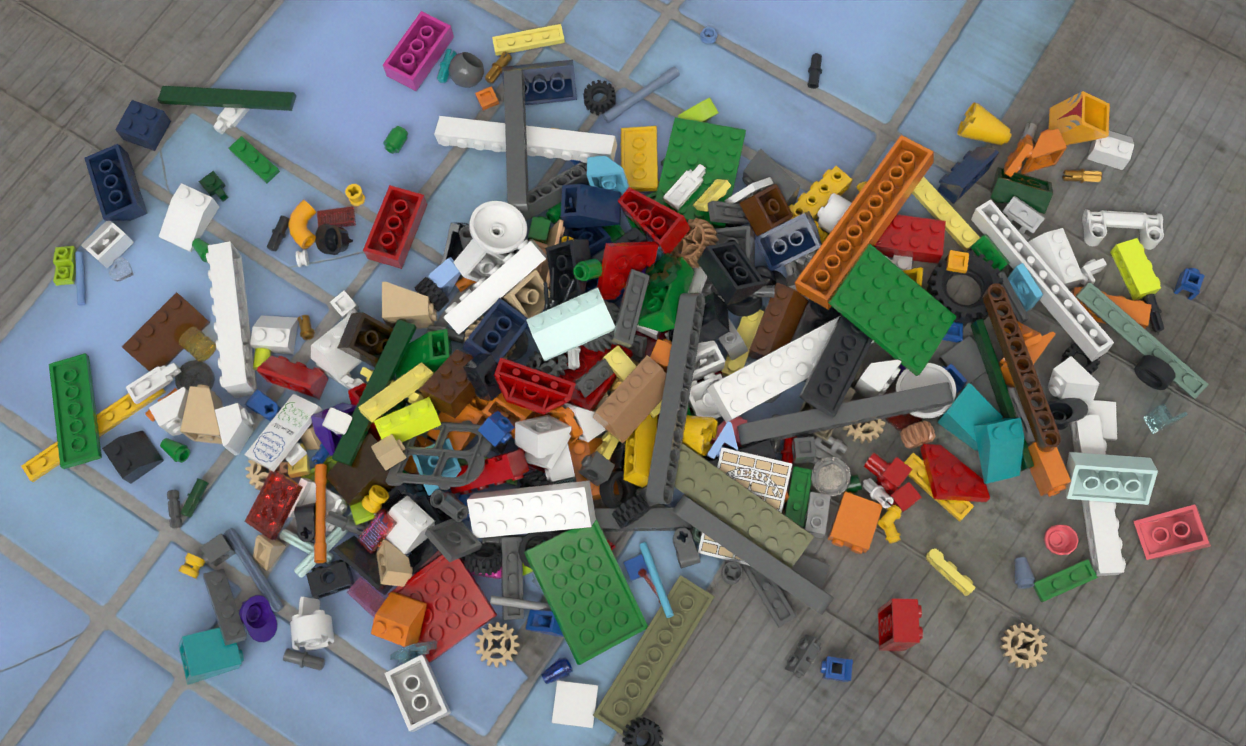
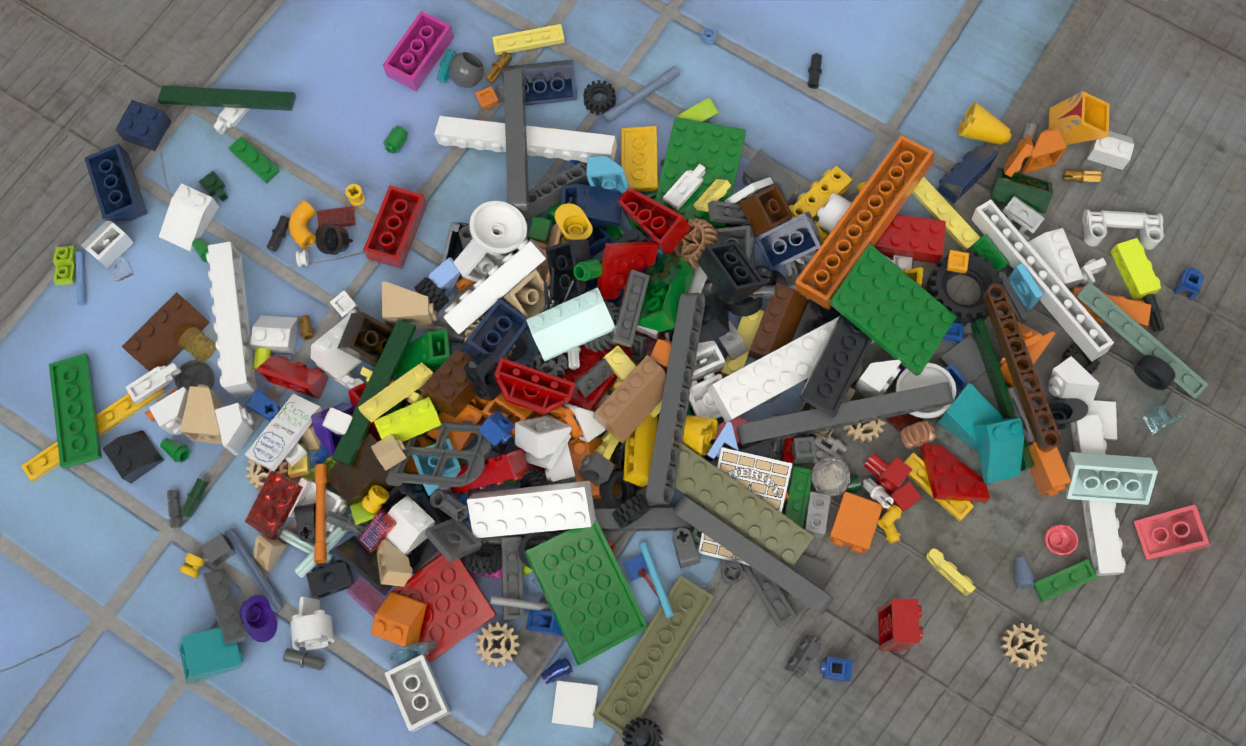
none -> yellow piece [555,203,593,241]

